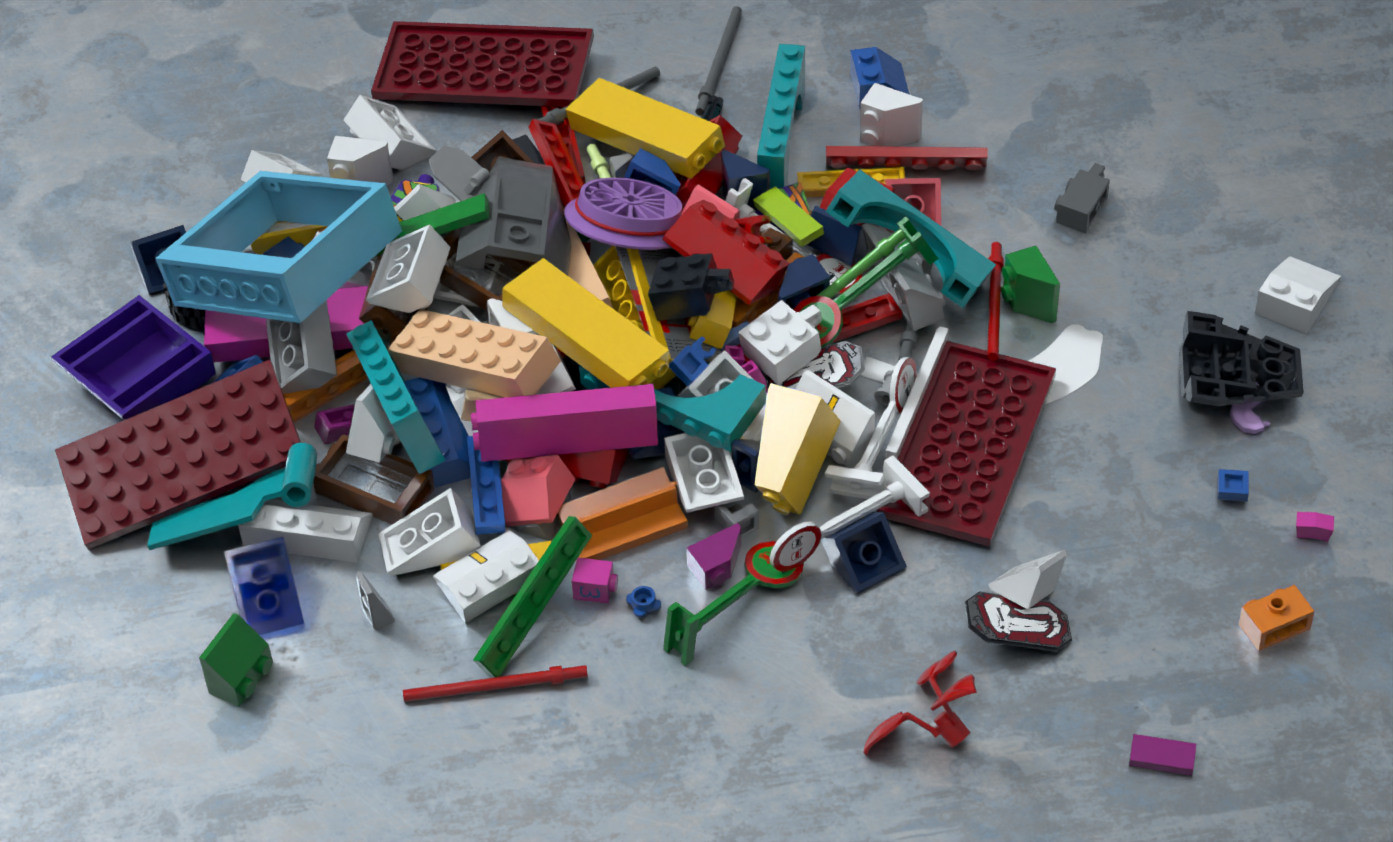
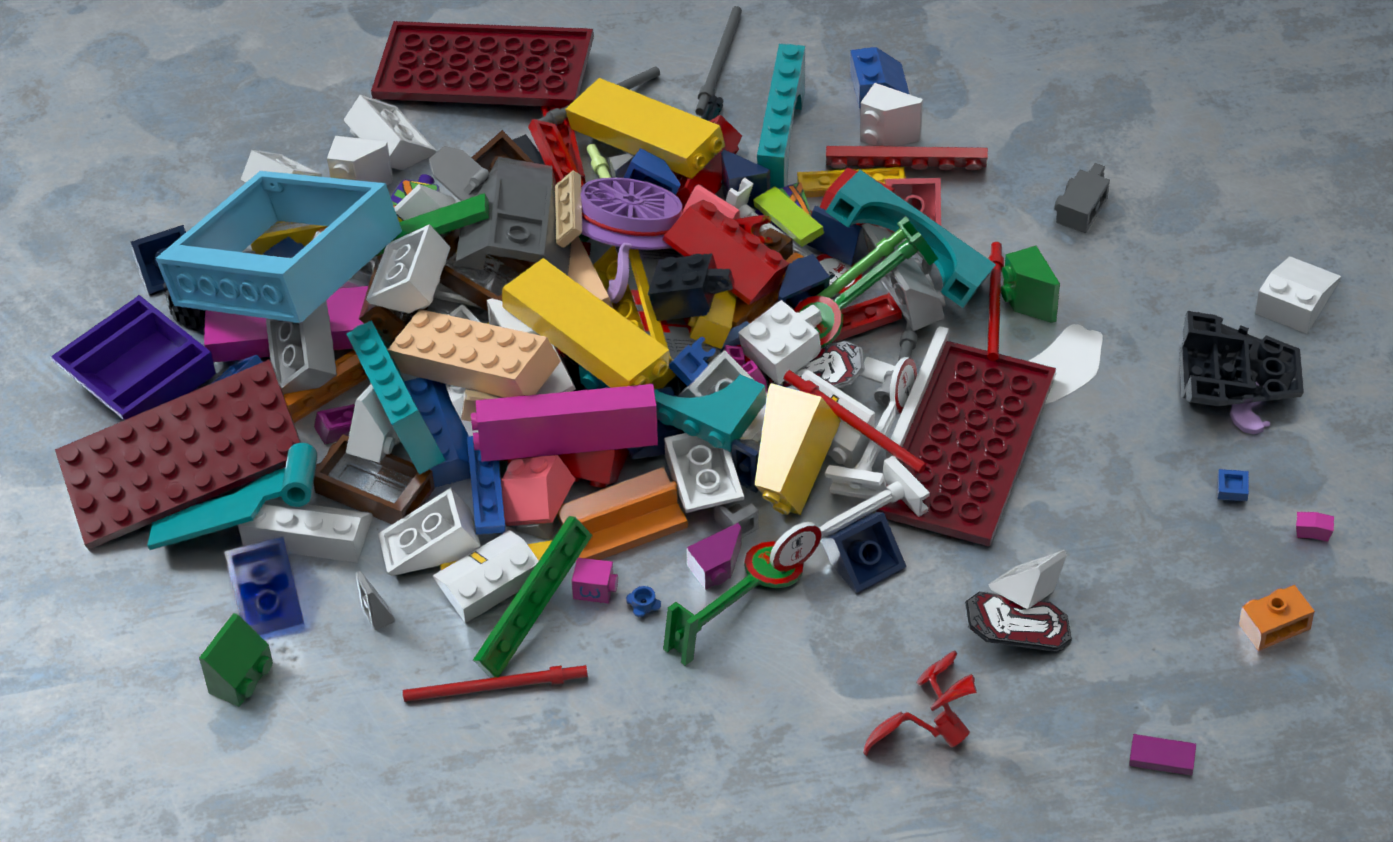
none -> tan tile [555,170,582,248]
none -> lavender piece [607,243,632,303]
none -> red bar [783,370,927,474]

